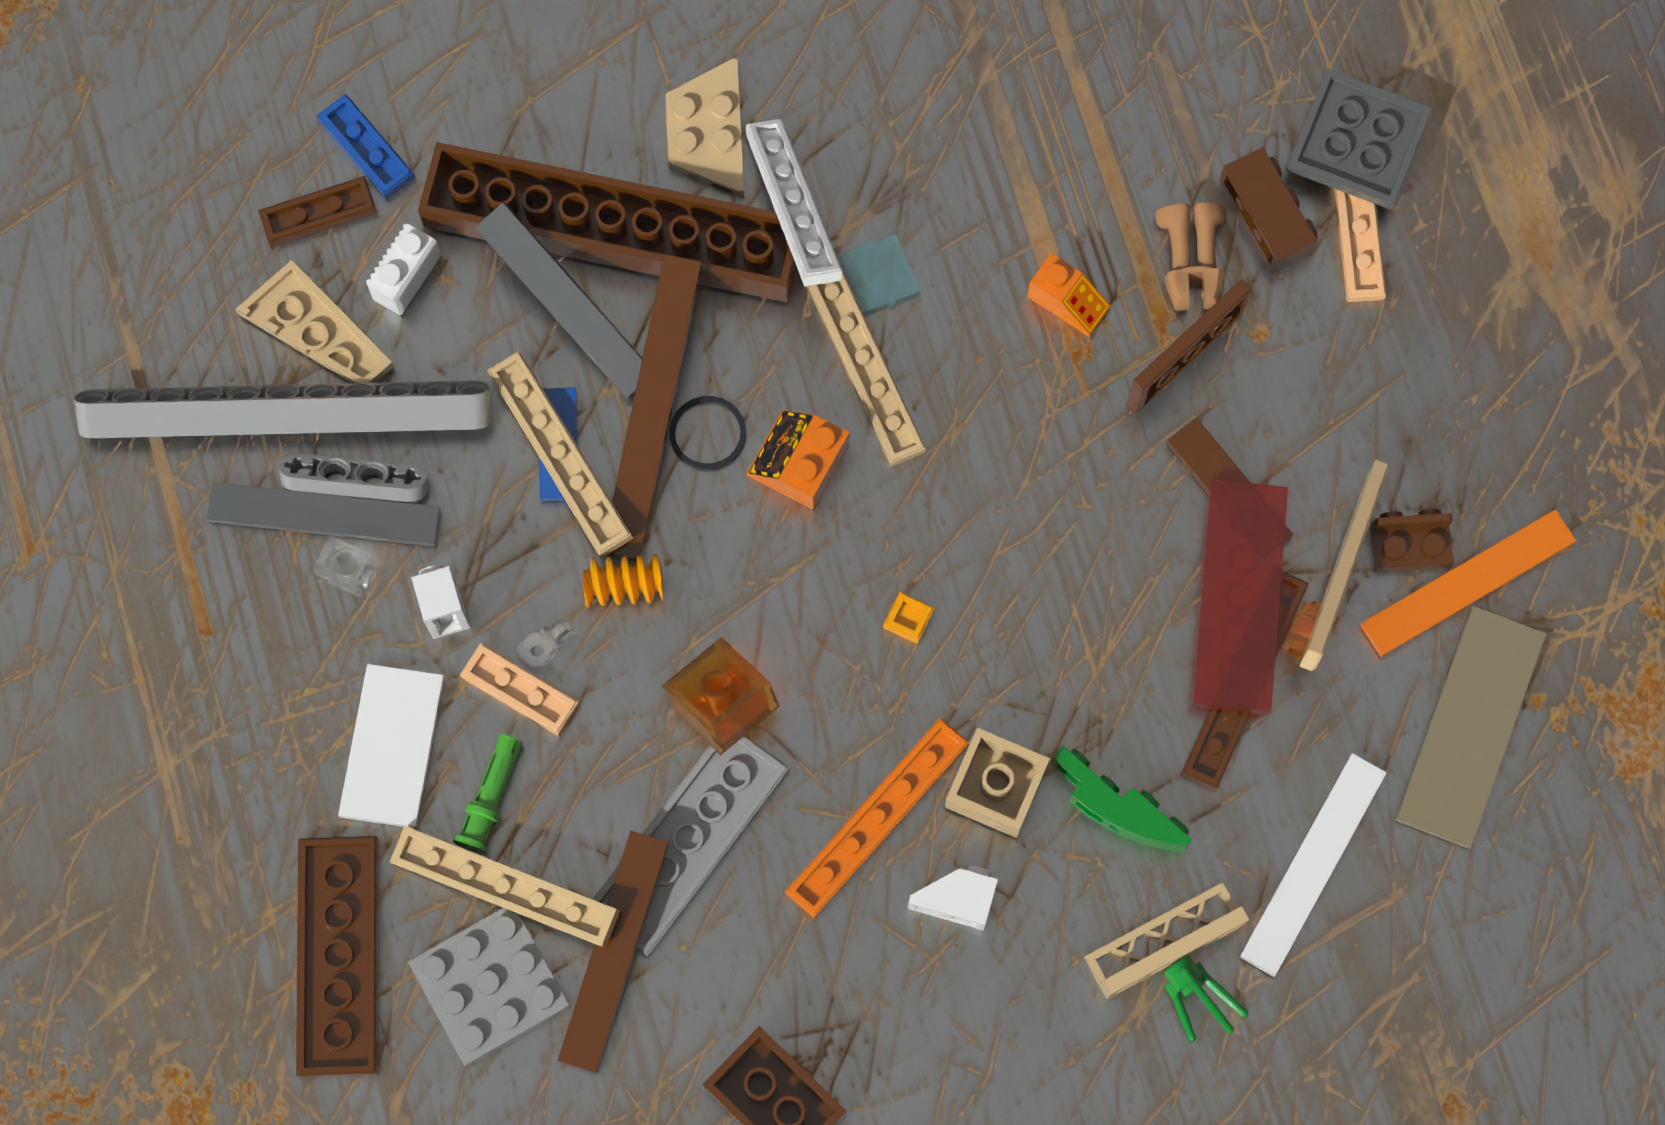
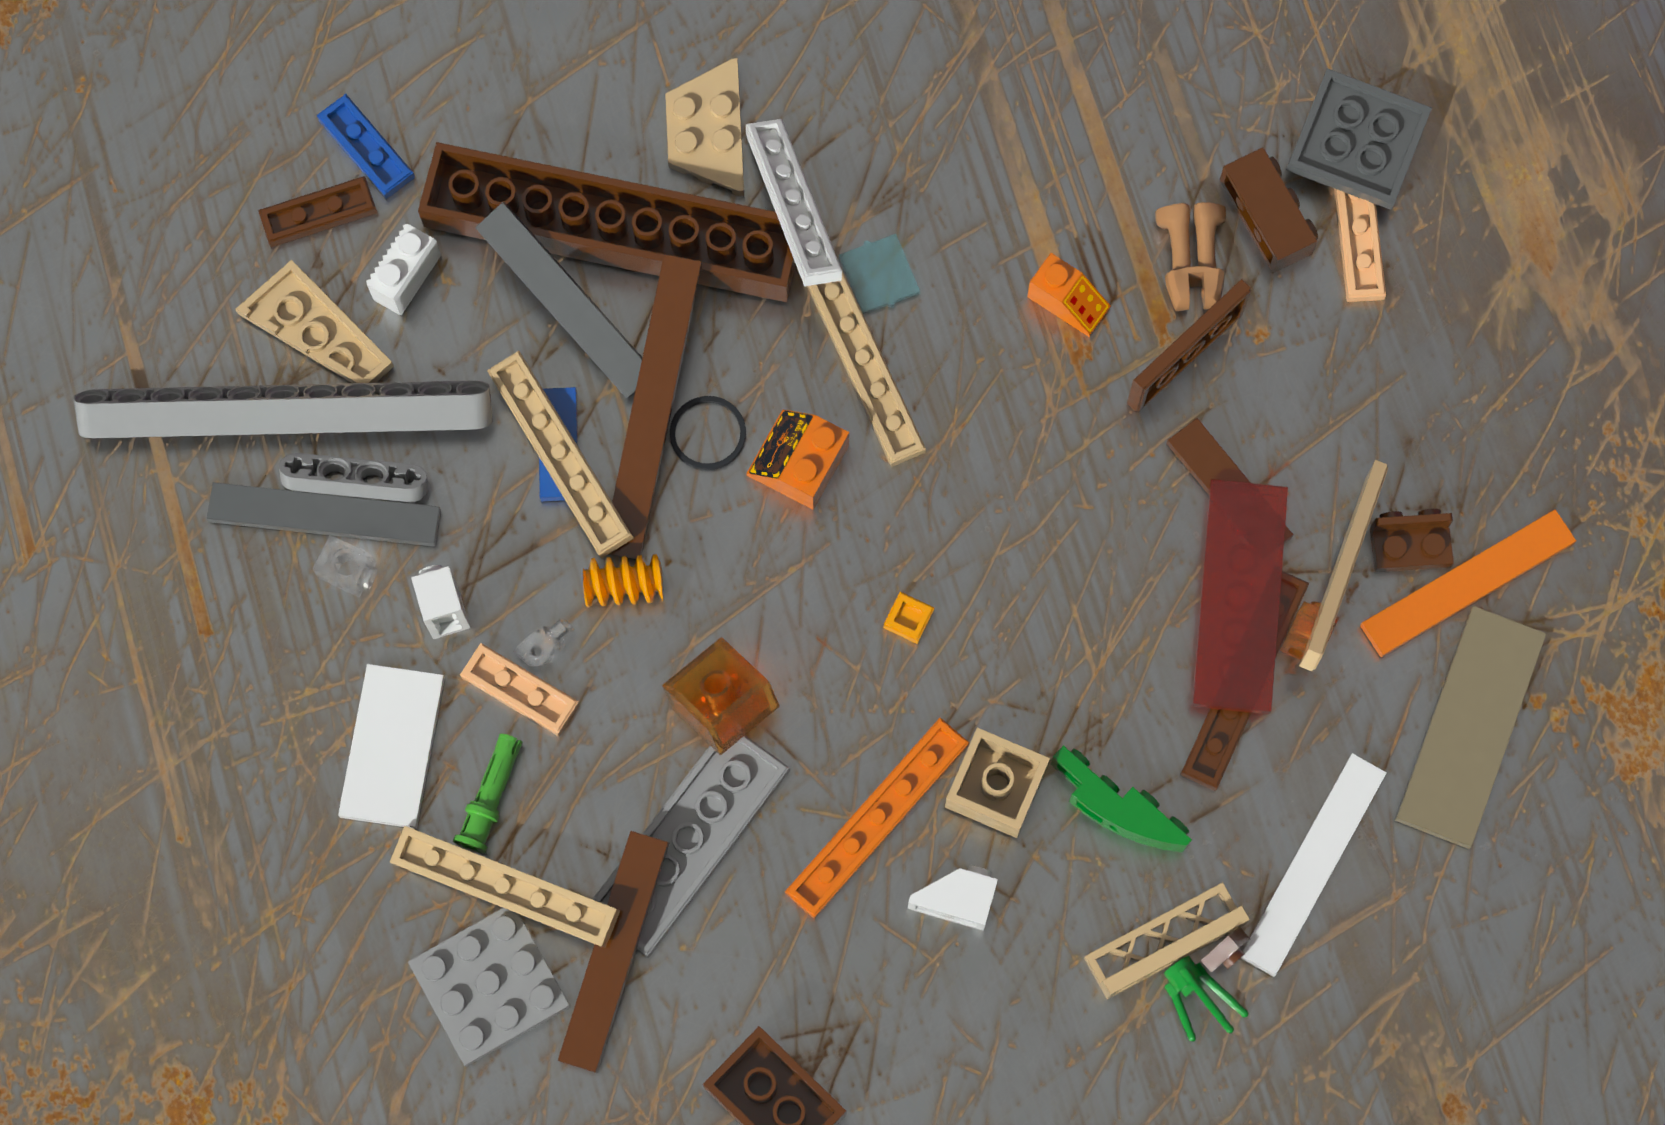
reddish brown tile [296,836,379,1078] -> none
none -> plate [1201,927,1250,972]

